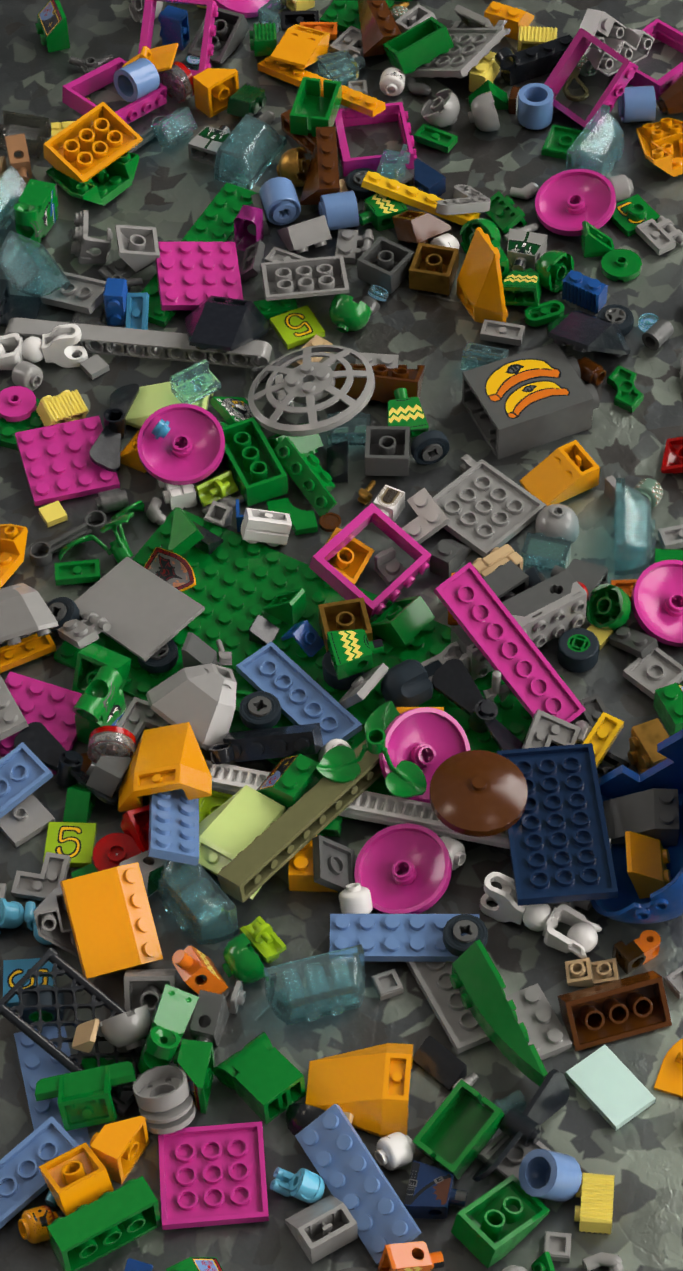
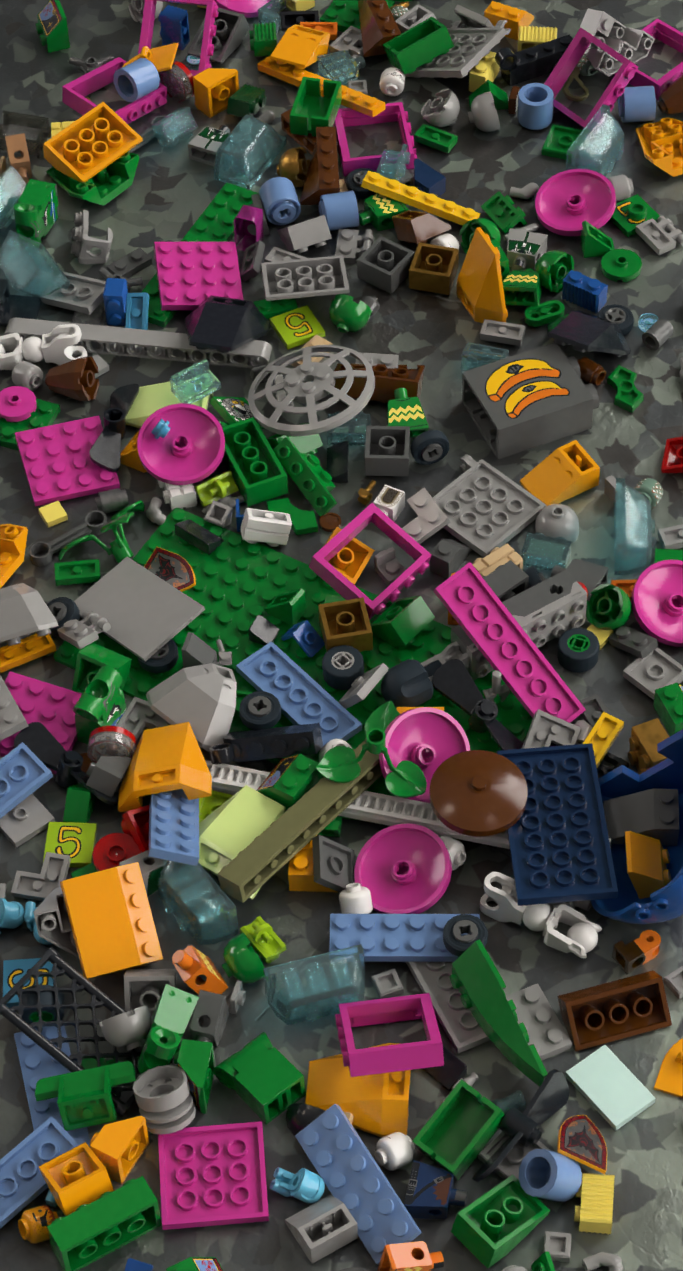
light yellow brick [36,389,89,427] -> none
tan slope [72,1018,100,1053] -> none
light grey slope [115,225,160,272] -> none
green slope [168,507,204,556] -> none
green torso [327,629,384,680] -> none
clear light blue tile [367,285,389,302] -> none
dark grey arm [406,77,431,96] -> none
light grey beam [436,184,491,215] -> none
tan slope [565,957,620,987] -> none
none -> reddish brown cone [45,356,99,401]
none -> dark pink window [335,993,444,1077]
none -> shield [557,1115,607,1174]

